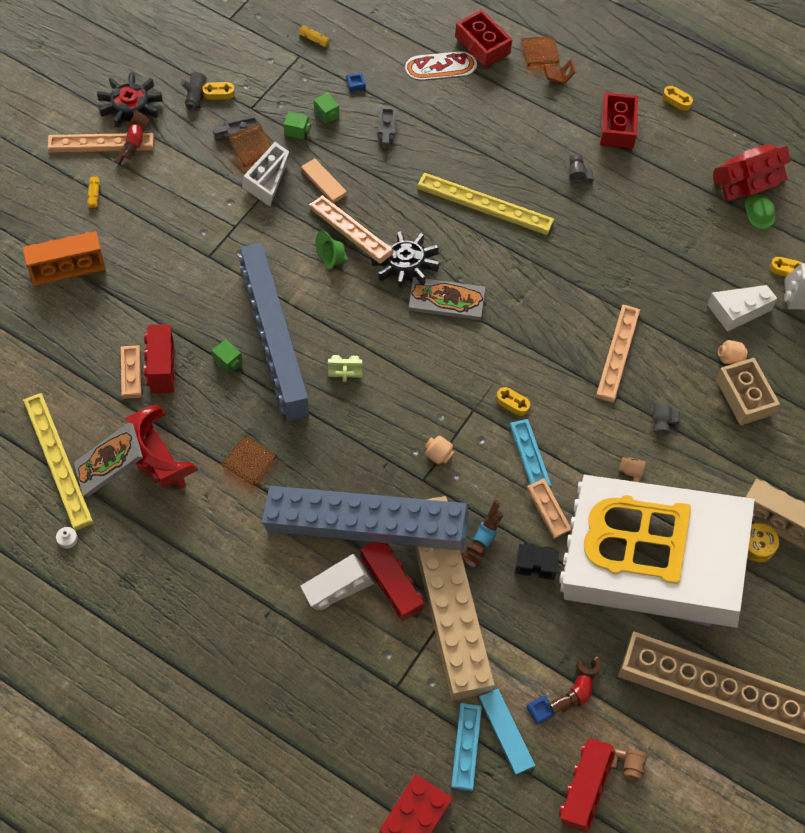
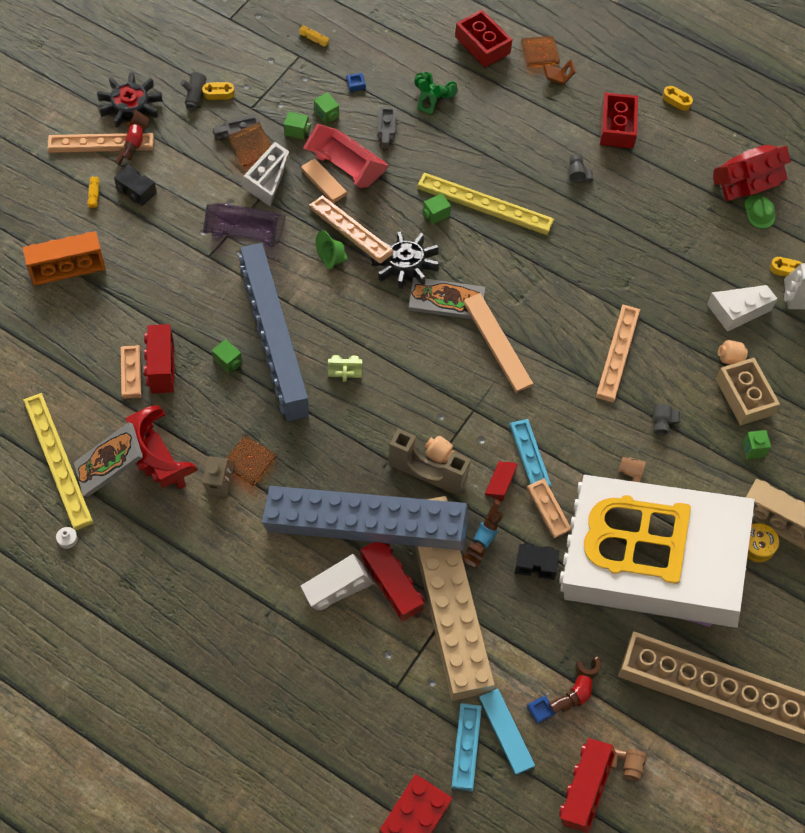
sticker [405,52,477,80] -> none
yellow beam [496,387,530,416] -> none
none -> black brick [114,165,157,206]
none -> windscreen [203,202,286,247]
none -> dark tan torso [203,456,235,498]
none -> coral windscreen [303,124,389,189]
none -> dark tan arch [388,428,471,496]
none -> green piece [414,72,458,114]
none -> bright green brick [422,193,451,224]
none -> light nougat tile [463,293,533,393]
none -> red slope [485,461,518,501]
none -> bright green brick [742,430,771,459]

